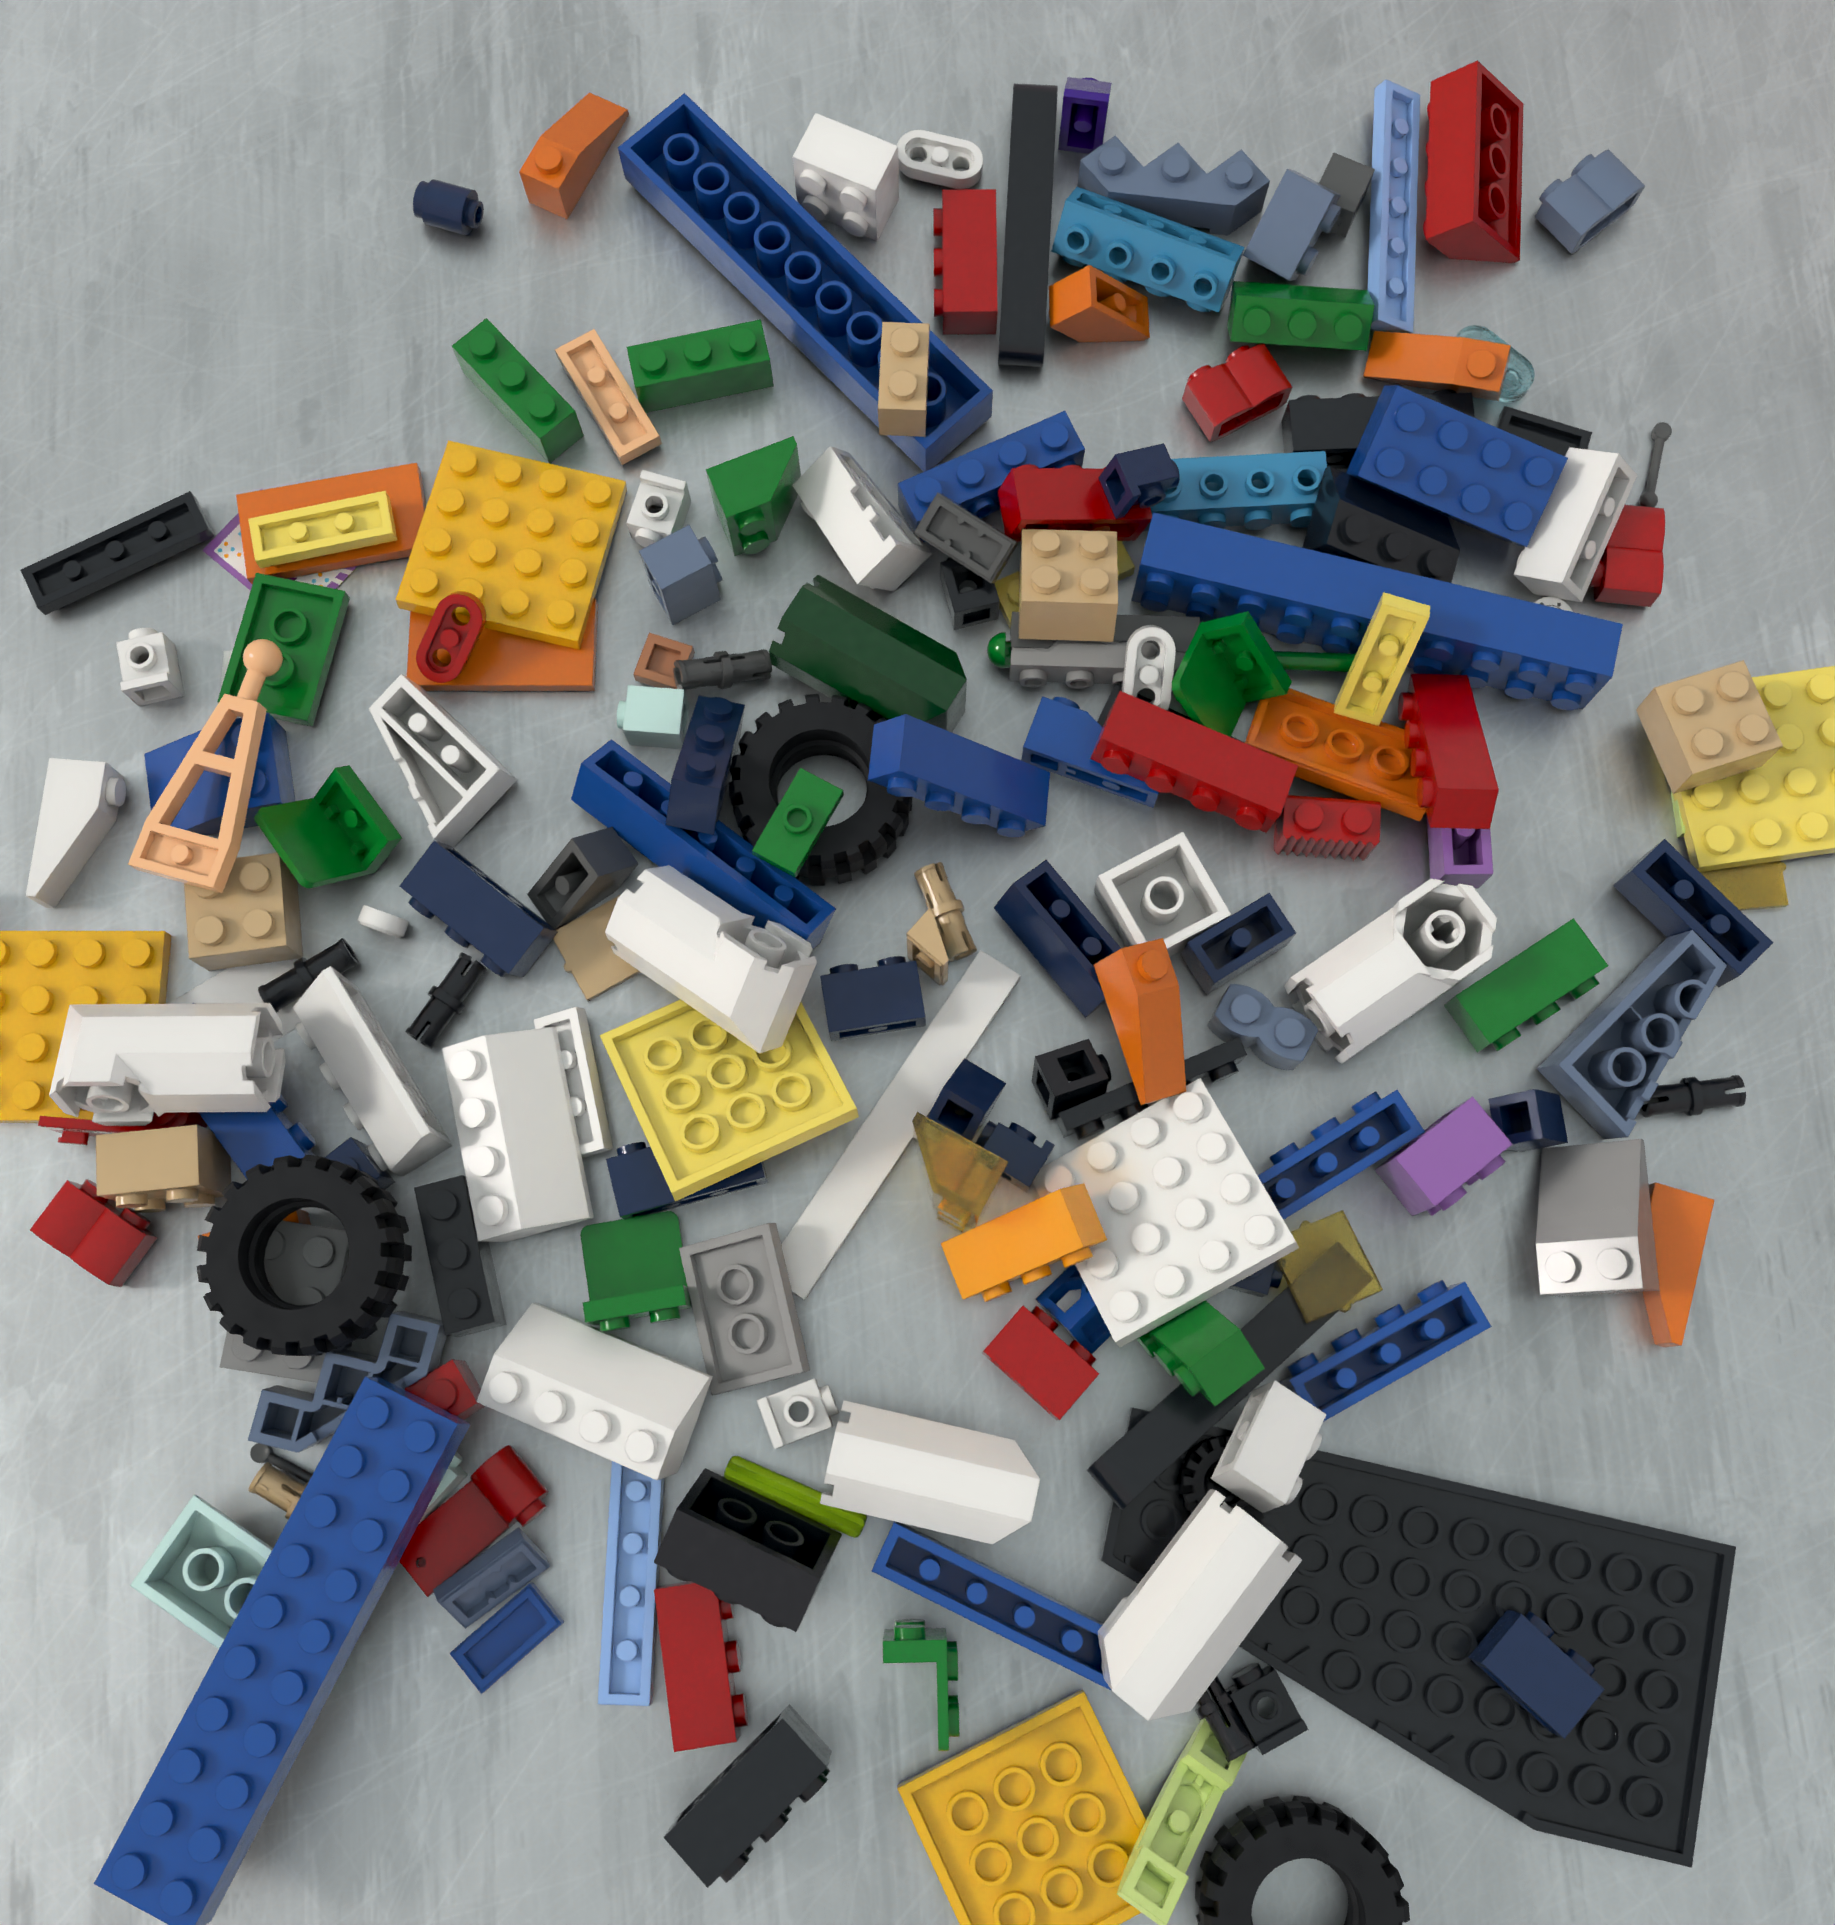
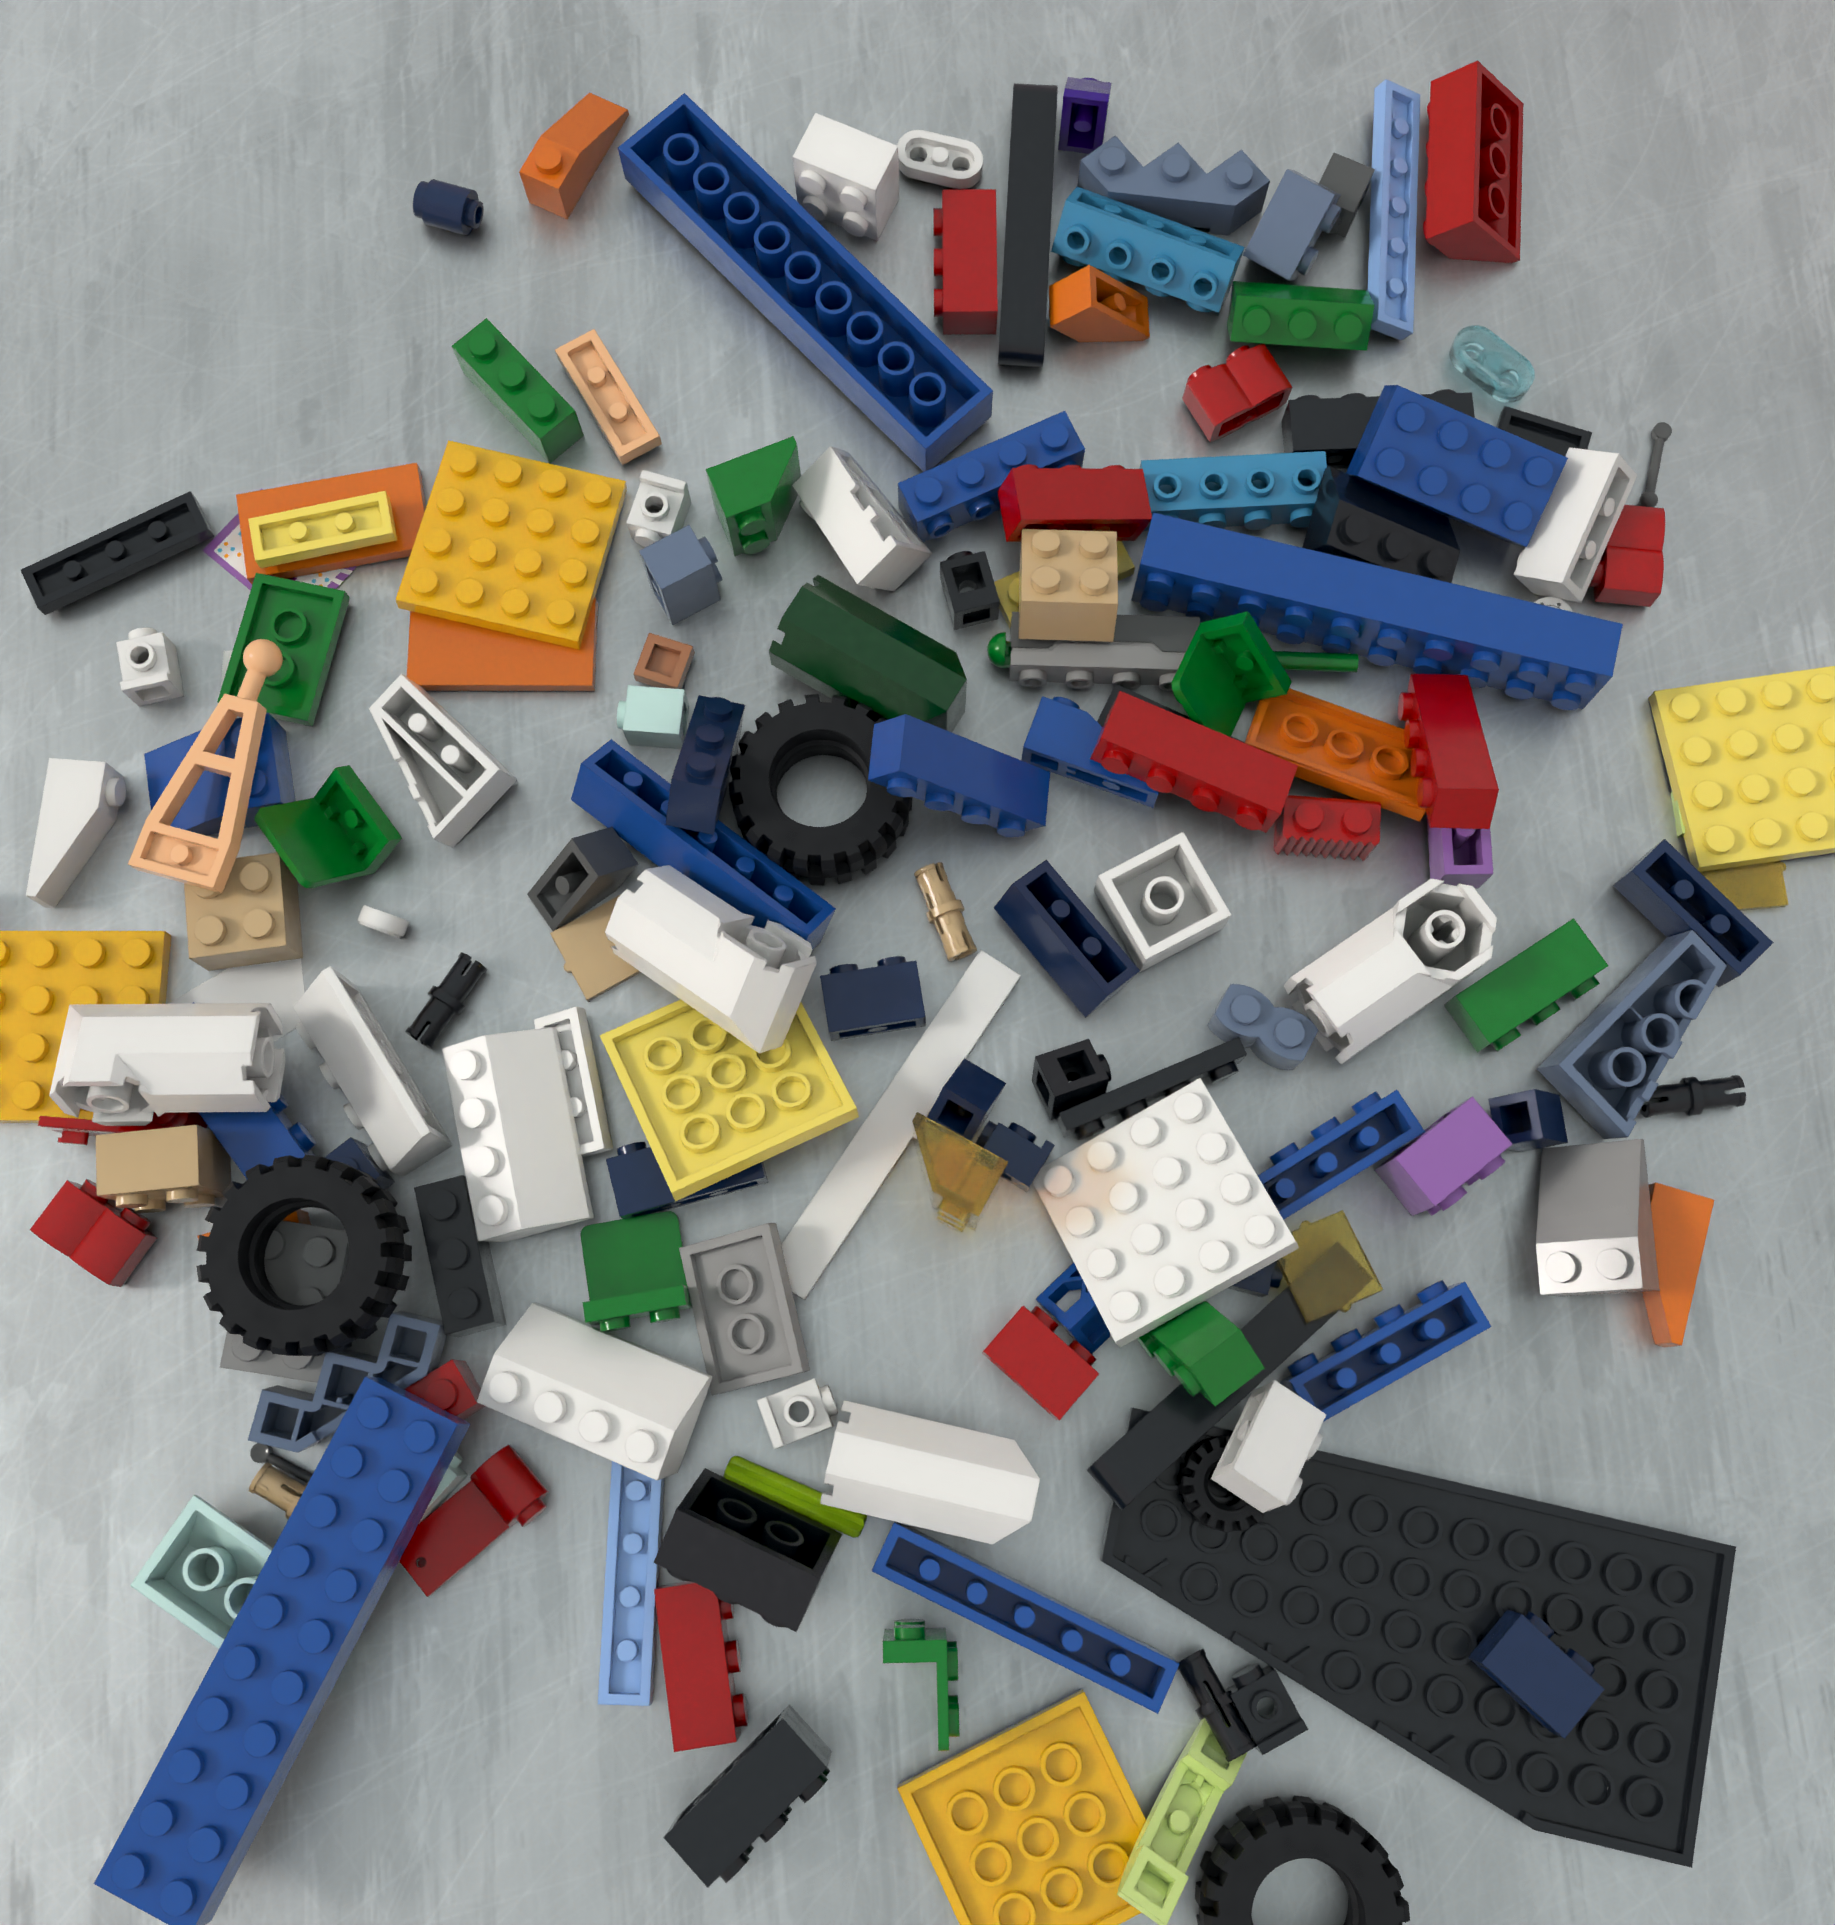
black pin [258,938,359,1013] -> none
dark blue brick [399,840,558,977] -> none
red plate [416,591,486,683] -> none
sand blue plate [433,1527,550,1629] -> none
blue tile [450,1582,564,1694] -> none
green brick [627,319,774,413] -> none
dark grey pin [673,649,772,690] -> none
green plate [752,768,844,878] -> none
tan brick [878,322,930,437] -> none
tan slope [906,908,949,985] -> none
dark grey plate [913,492,1019,584] -> none
light orange brick [941,1183,1107,1302] -> none
orange slope [1093,938,1186,1105] -> none
dark blue brick [1098,443,1180,519] -> none
white brick [1098,1489,1302,1721] -> none
white plate [1122,625,1176,710] -> none
dark blue brick [1181,893,1296,995] -> none
light yellow plate [1334,592,1430,726] -> none
orange slope [1363,331,1511,401] -> none
sand blue brick [1535,149,1645,254] -> none
tan brick [1636,660,1783,794] -> none

